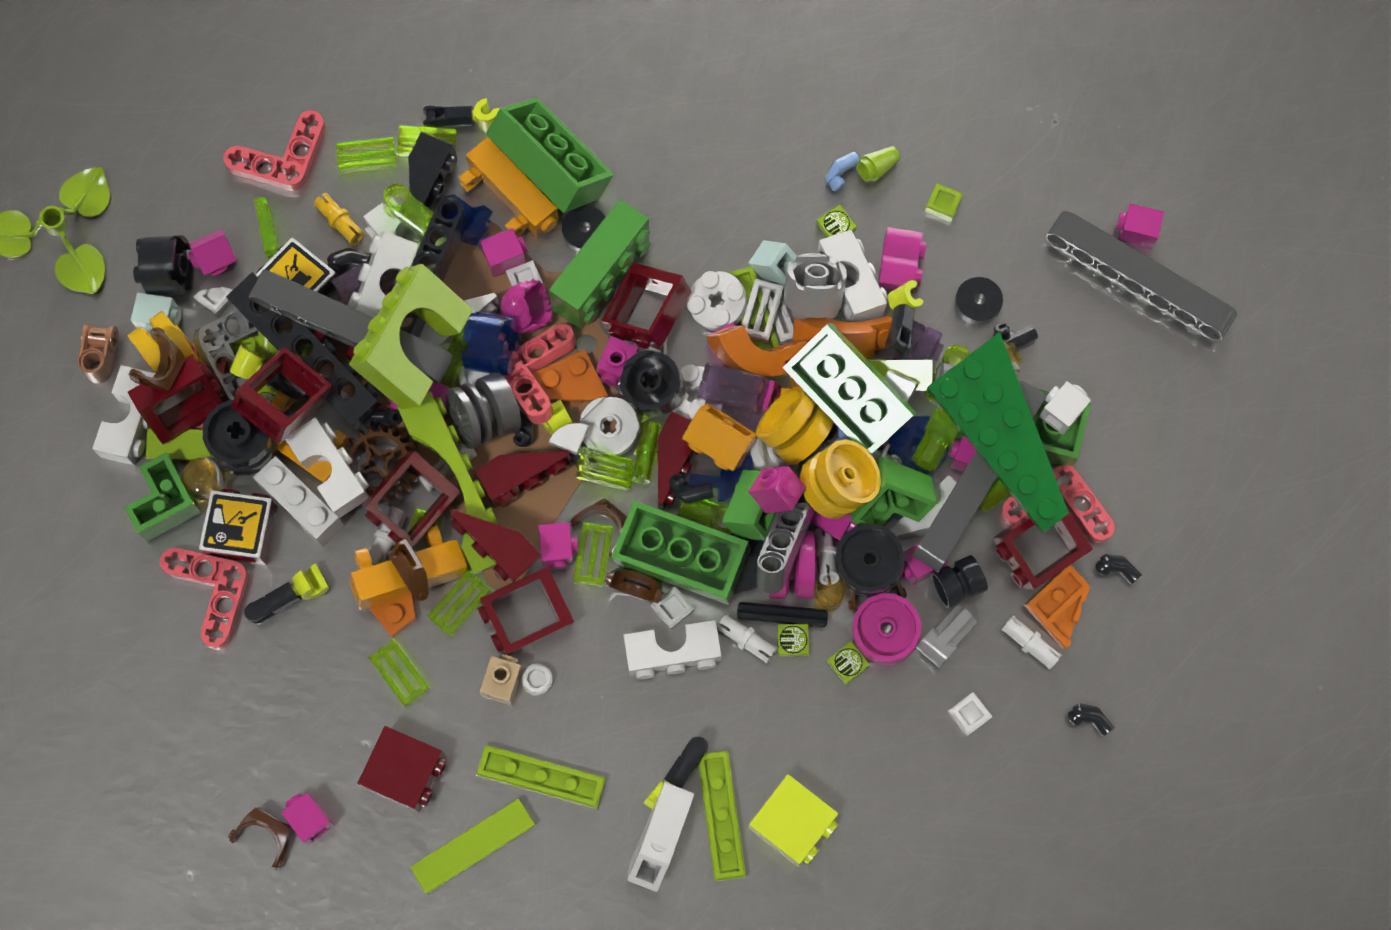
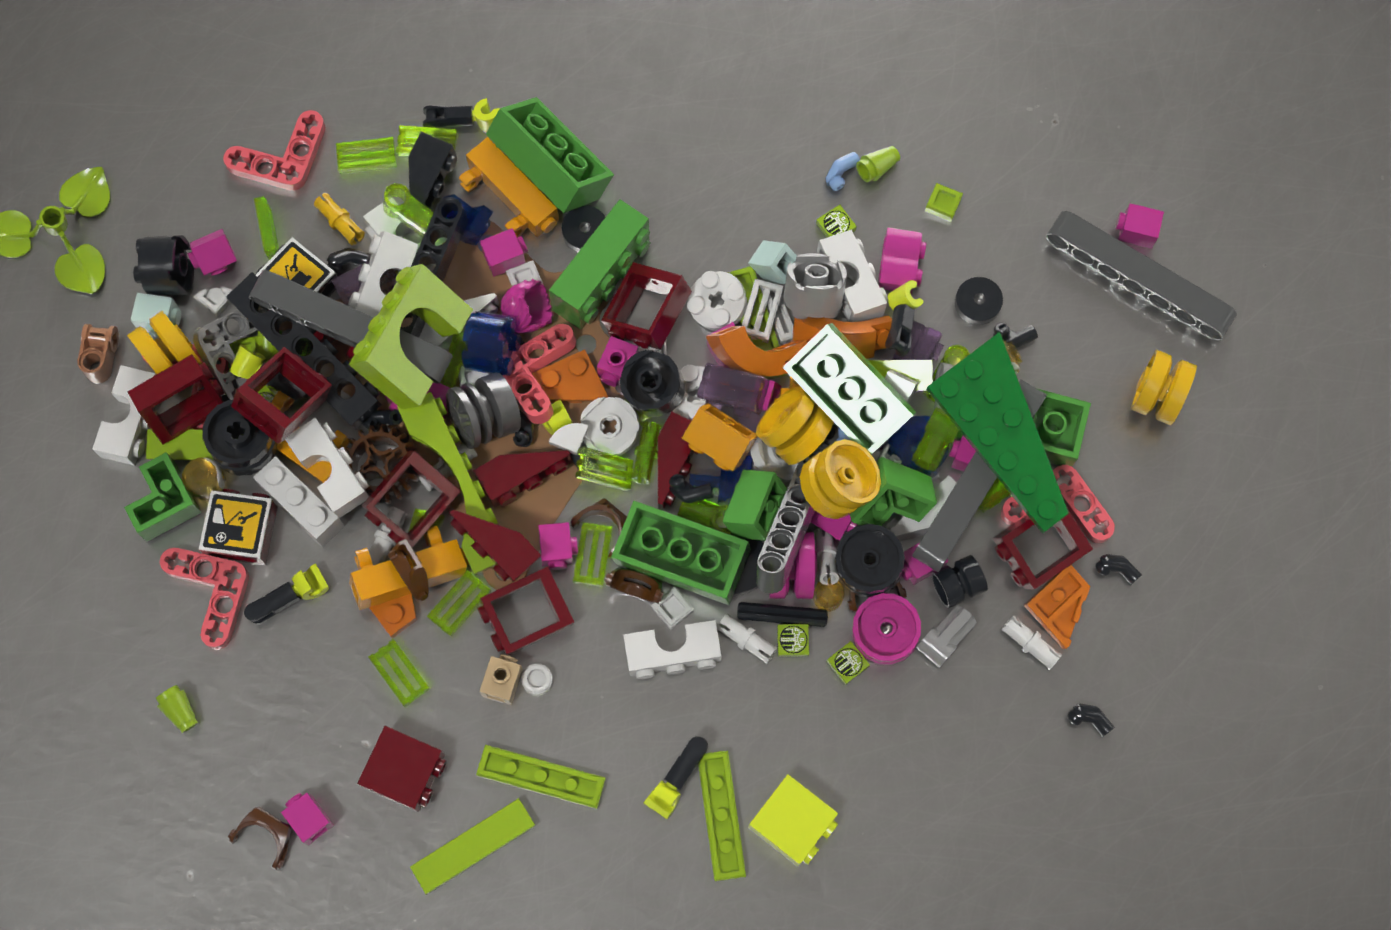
reddish brown helmet [128,327,185,391] -> none
white slope [627,782,694,892] -> none
dark pink brick [748,466,806,513] -> none
white tile [948,692,992,736] -> none
white brick [1039,381,1091,435] -> none
none -> lime cone [155,685,198,733]
none -> yellow wheel [1131,349,1197,426]

